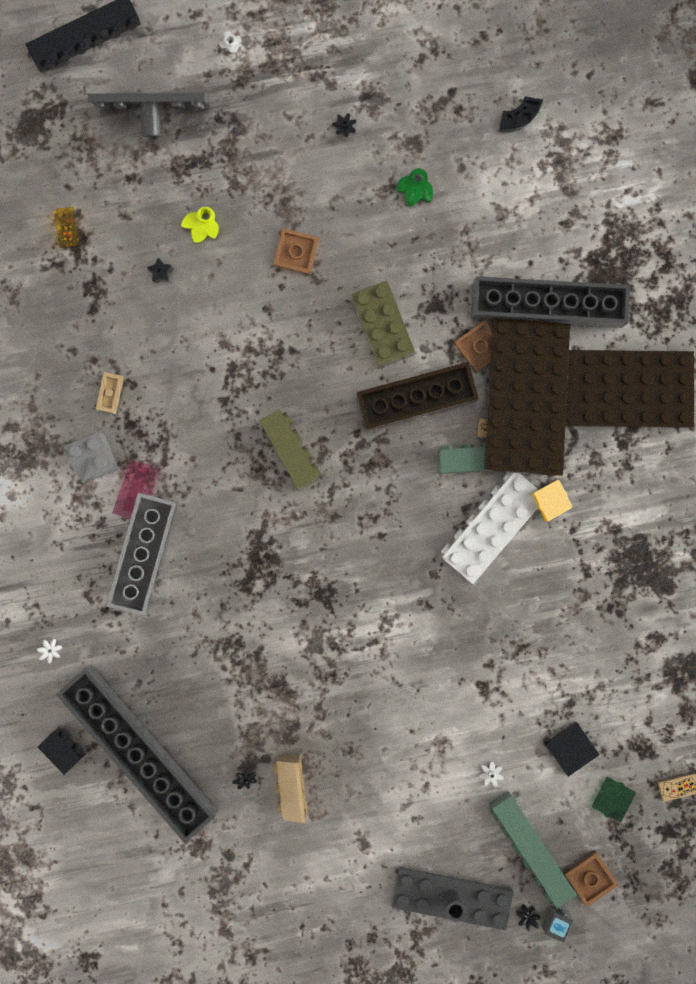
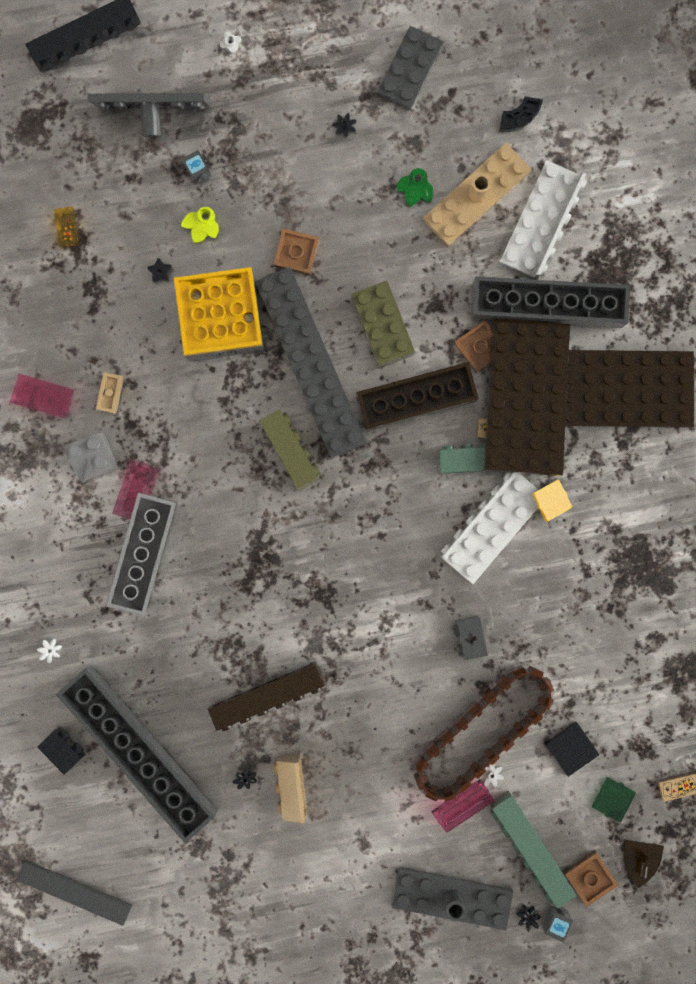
none -> clear pink piece [10,373,74,418]
none -> dark grey tile [16,860,132,926]
none -> yellow piece [174,267,265,362]
none -> dark grey brick [182,150,211,185]
none -> dark brown brick [208,662,325,732]
none -> dark grey brick [255,267,366,459]
none -> dark grey plate [377,25,444,111]
none -> reddish brown piece [414,665,554,802]
none -> tan plate [423,142,532,247]
none -> clear pink piece [431,779,494,833]
none -> dark grey brick [453,616,488,660]
none -> white bracket [499,160,587,280]
none -> dark brown shield [624,840,664,888]

